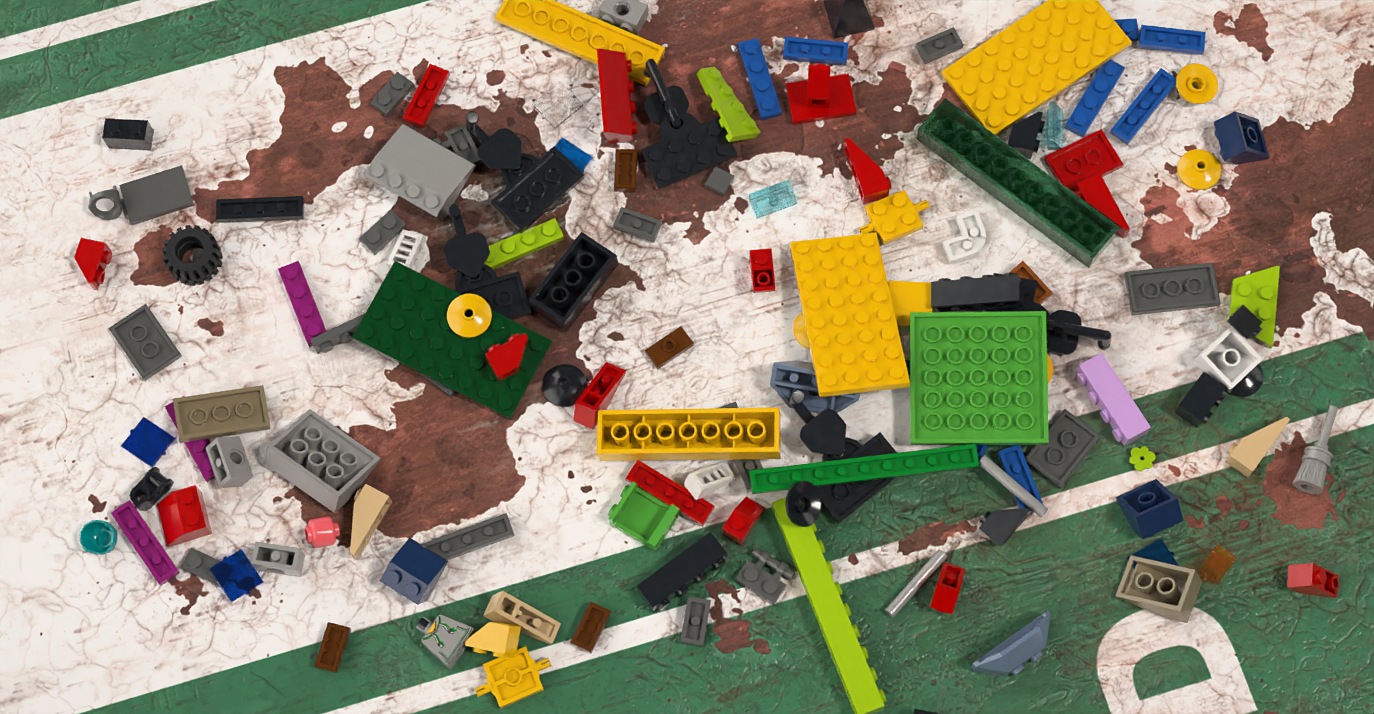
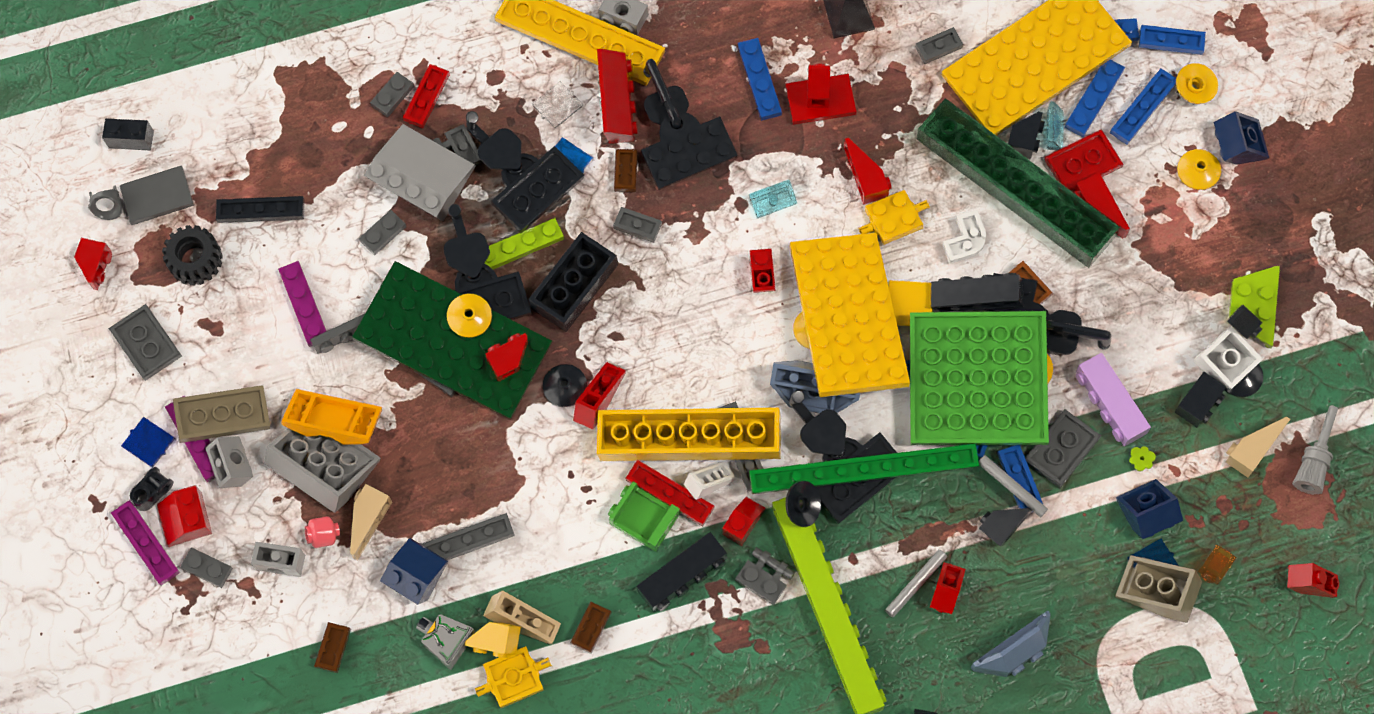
teal hair [80,520,118,555] -> none
clear blue piece [209,549,263,603] -> none
white slope [387,229,424,270] -> none
reddish brown plate [645,326,694,370] -> none
dark grey plate [680,596,711,647] -> none
lime wing [697,67,761,142] -> none
dark grey tile [705,166,734,196] -> none
blue plate [783,37,849,66] -> none
dark grey tile [1124,263,1221,316] -> none
none -> light orange slope [281,389,382,445]

